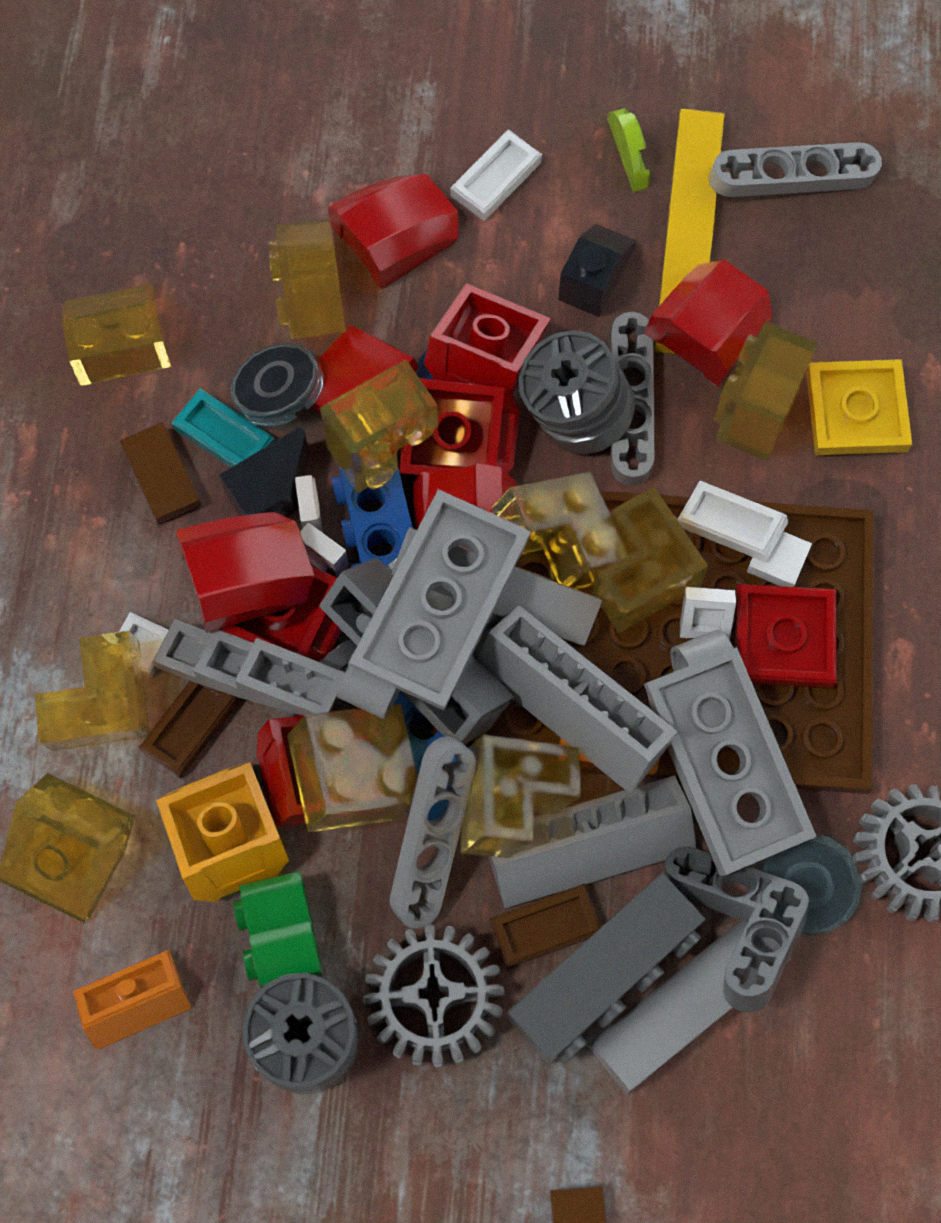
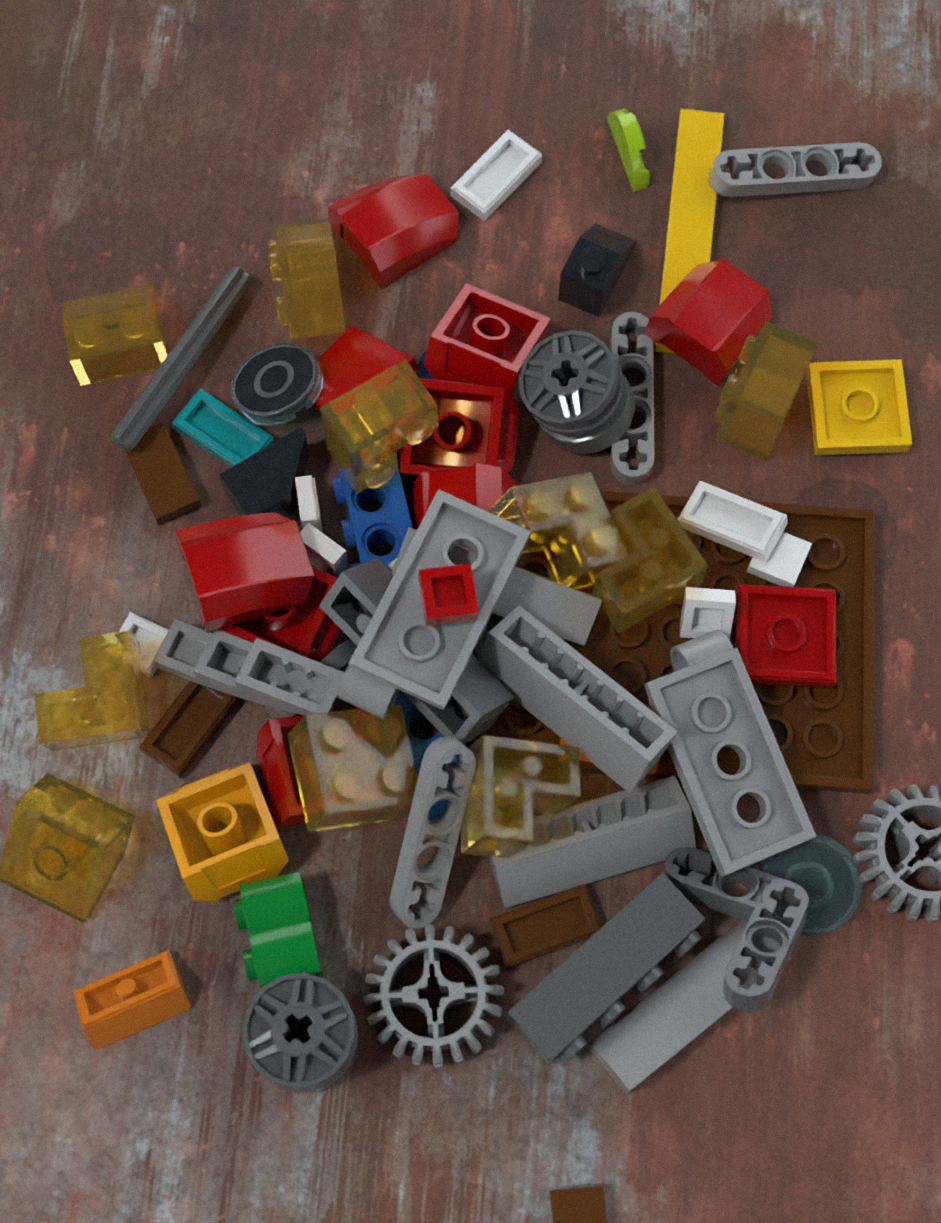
none -> dark grey axle [110,266,252,452]
none -> red plate [418,563,479,626]

